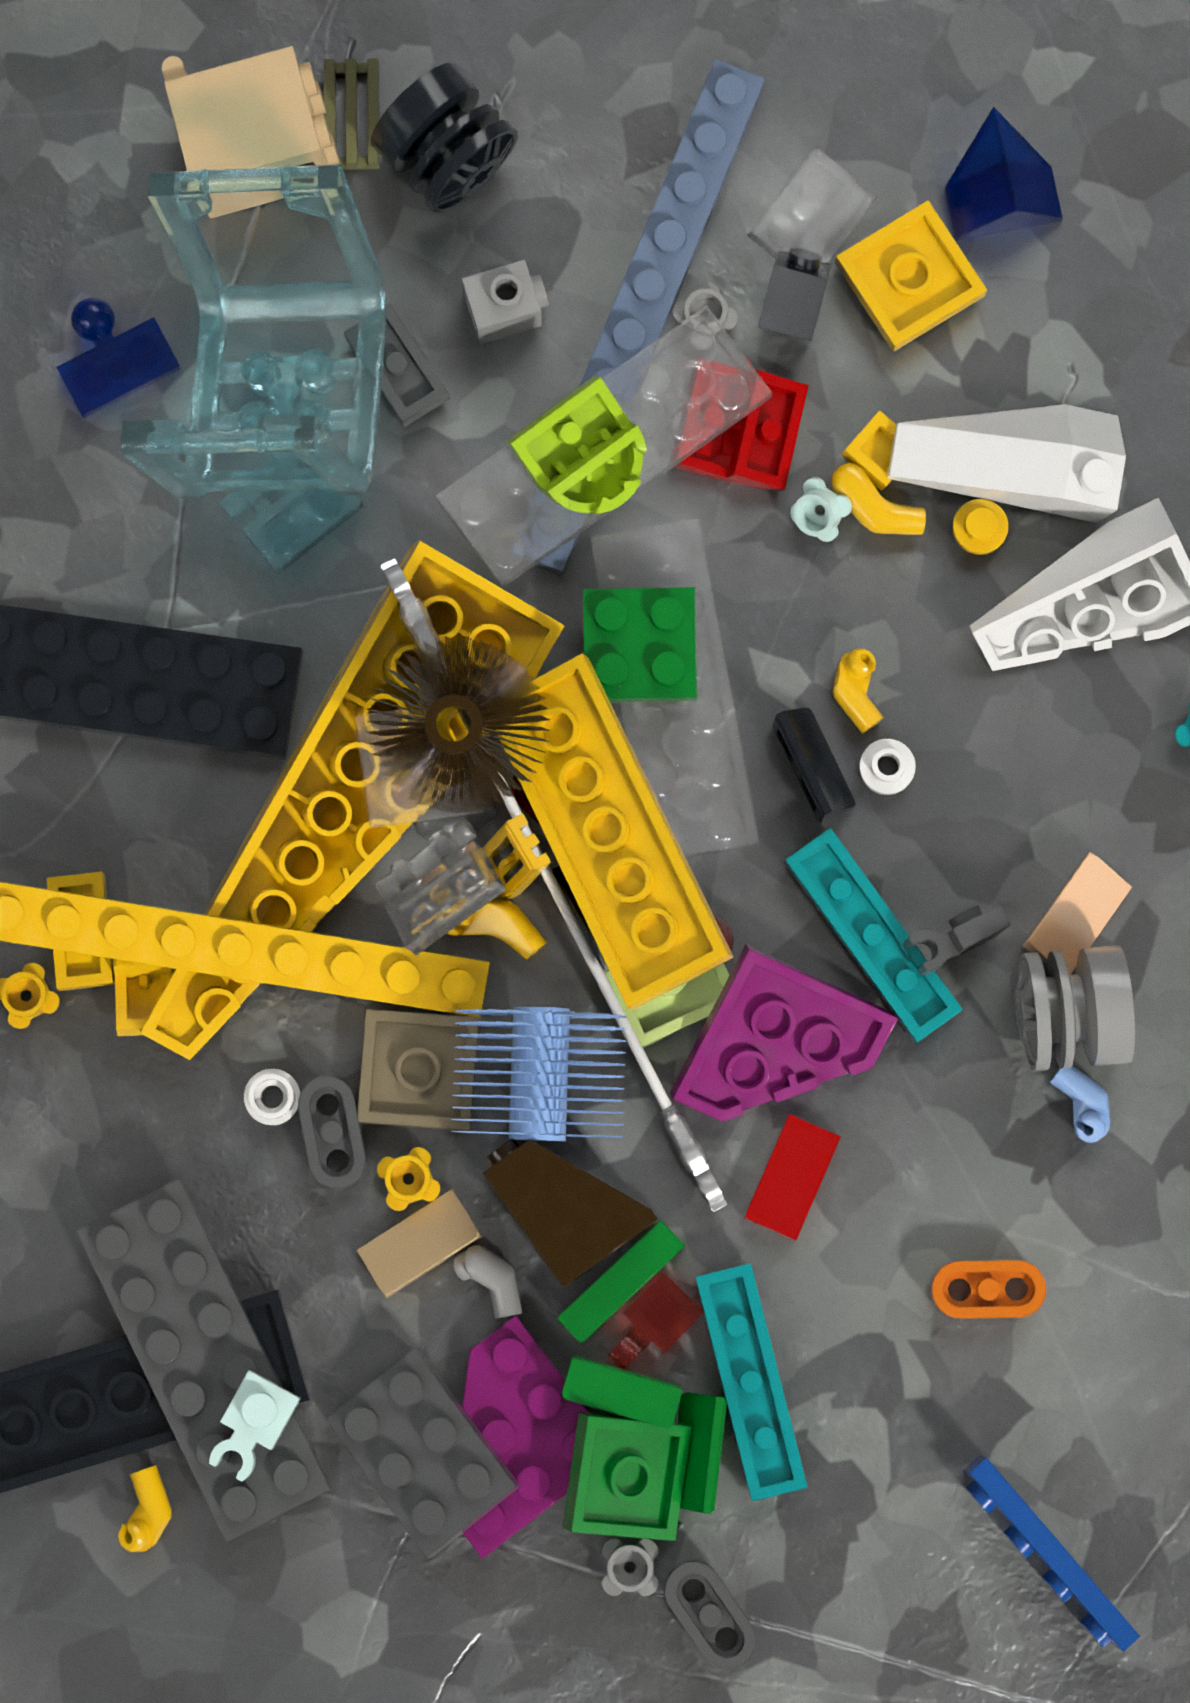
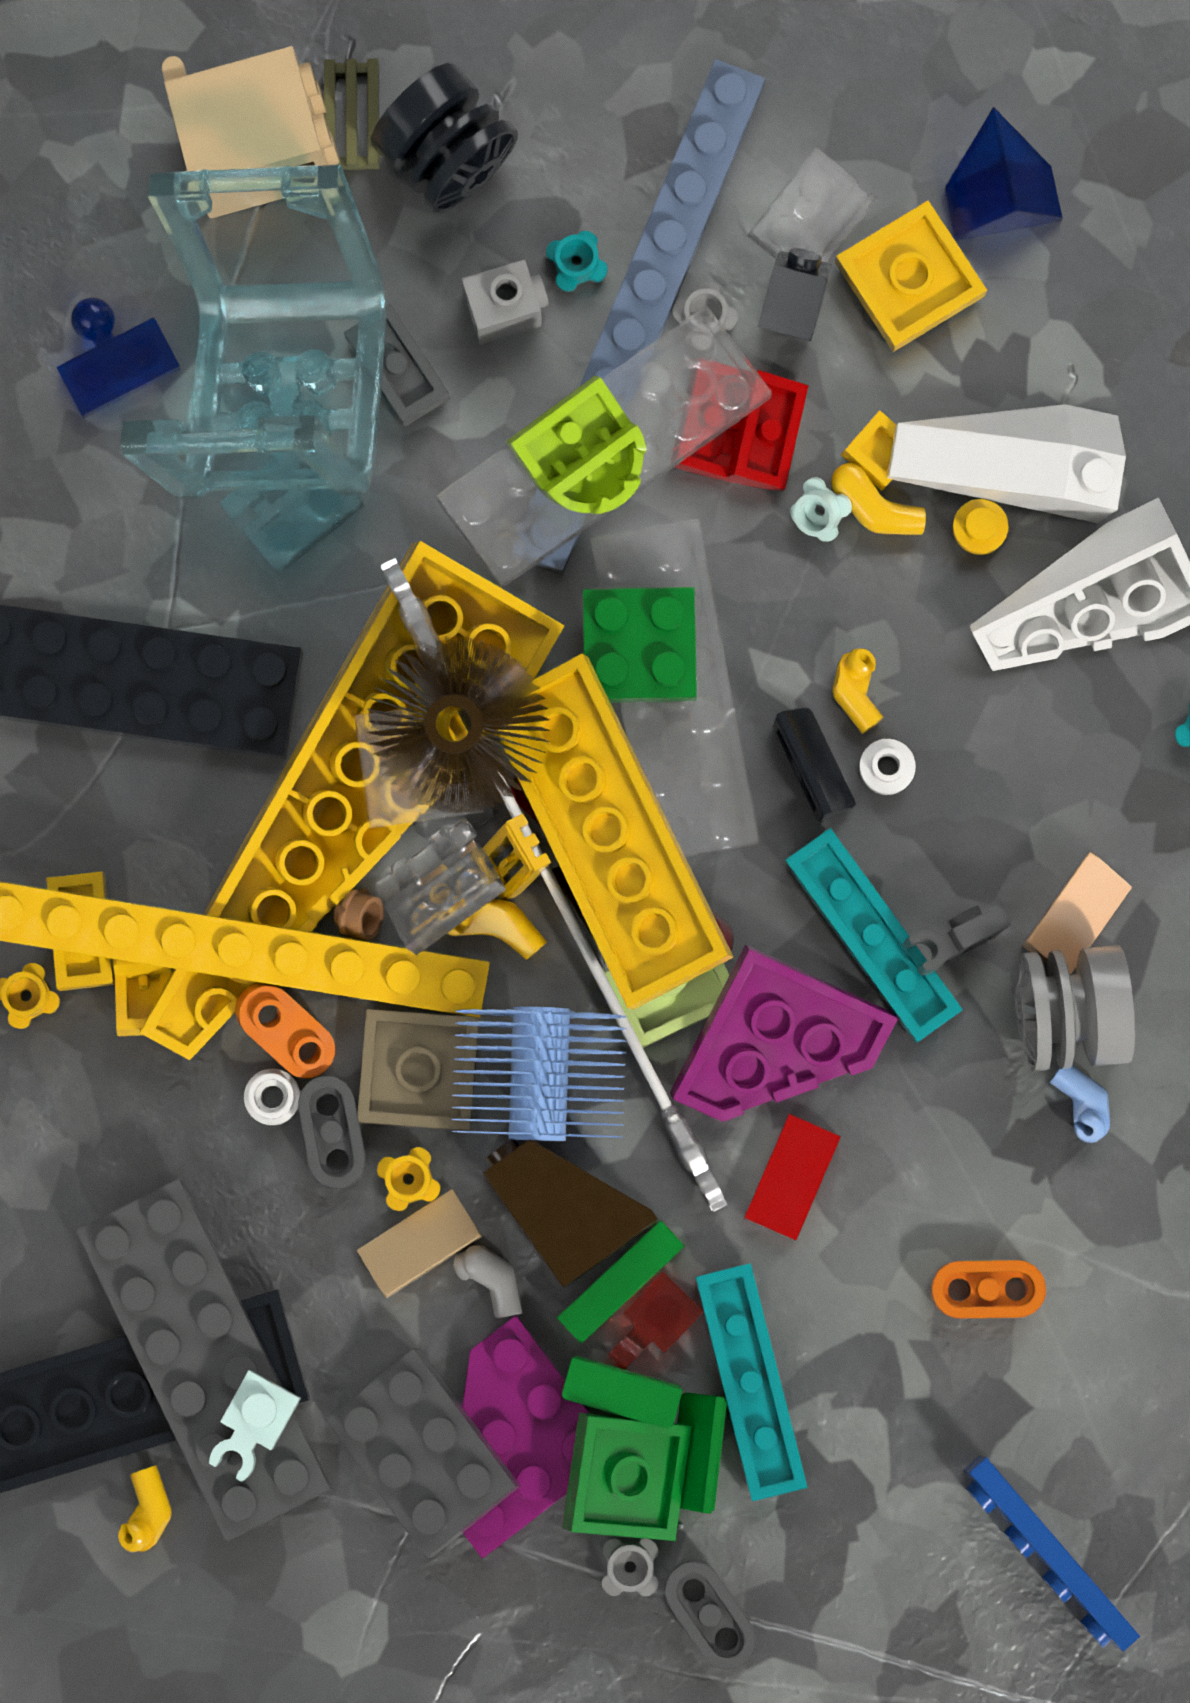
none -> orange plate [235,982,335,1078]
none -> medium nougat plate [334,888,384,941]
none -> teal plate [546,231,608,292]

